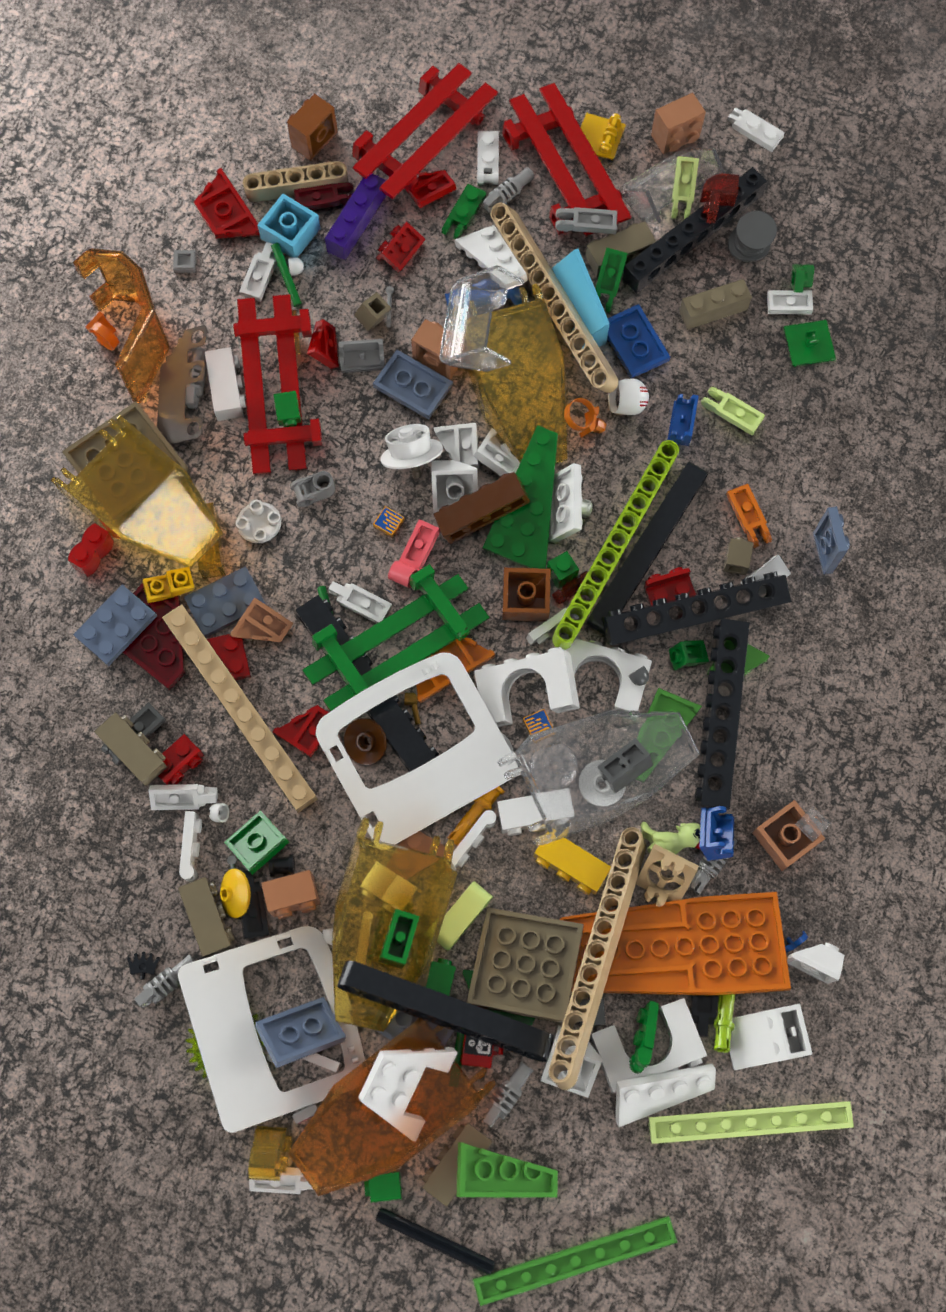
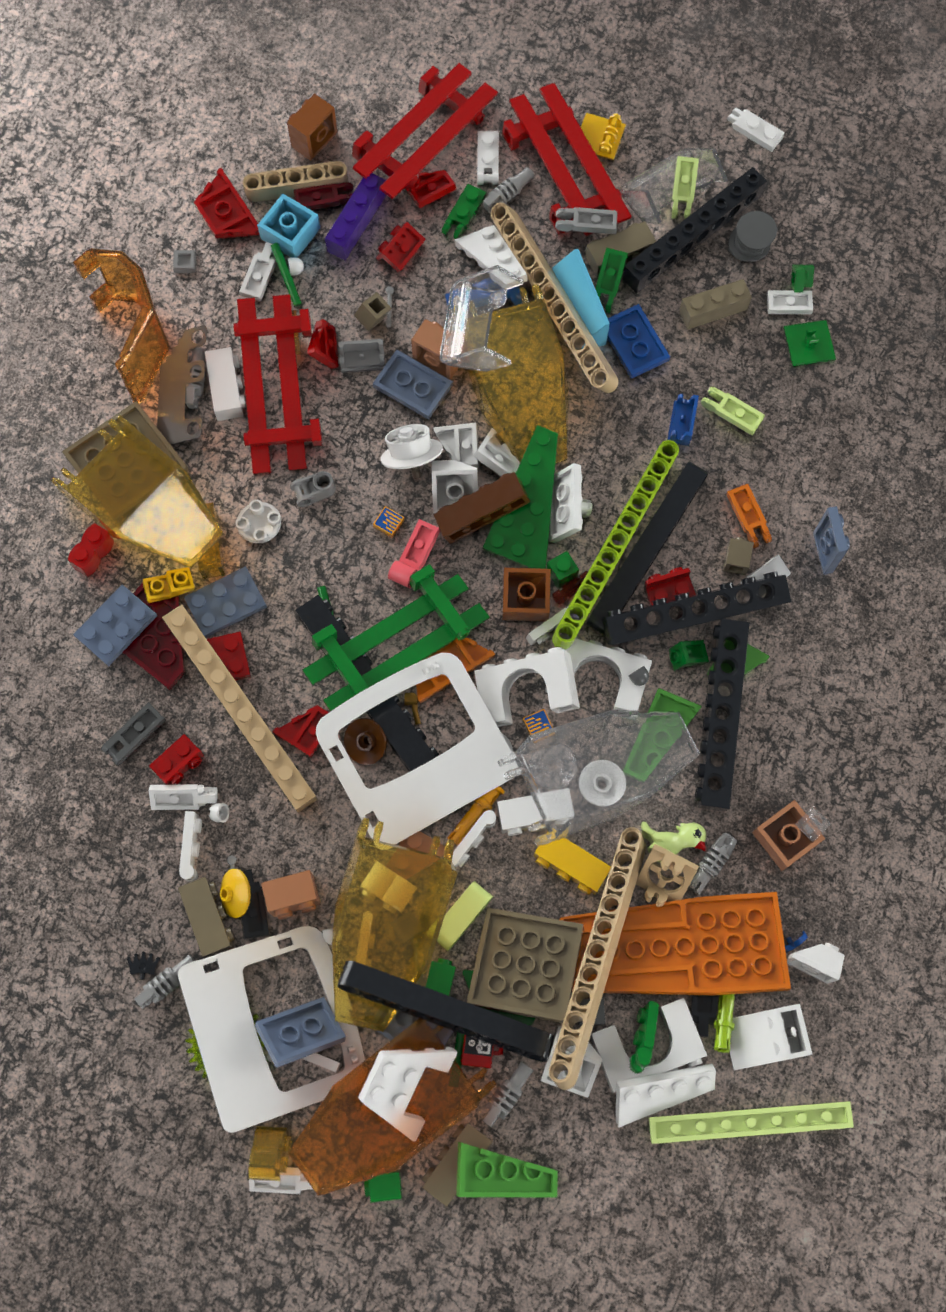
orange piece [86,311,120,351] -> none
dark tan brick [94,712,167,787] -> none
tile [224,810,289,875] -> none
nougat wing [230,597,293,643] -> none
black bush [268,854,295,877] -> none
green brick [273,391,302,427] -> none
light grey tile [292,1104,322,1124] -> none
white hinge [329,581,392,624] -> none
black axle [375,1208,495,1275] -> none
green brick [378,909,420,969] -> none
bright green tile [473,1216,678,1306] -> none
orange piece [564,398,607,438] -> none
dark grey hinge [597,738,653,794] -> none
white helmet [608,379,649,415] -> none
nougat brick [651,92,706,155] -> none
clear red brick [699,173,739,223] -> none
blue hinge [699,806,735,861] -> none

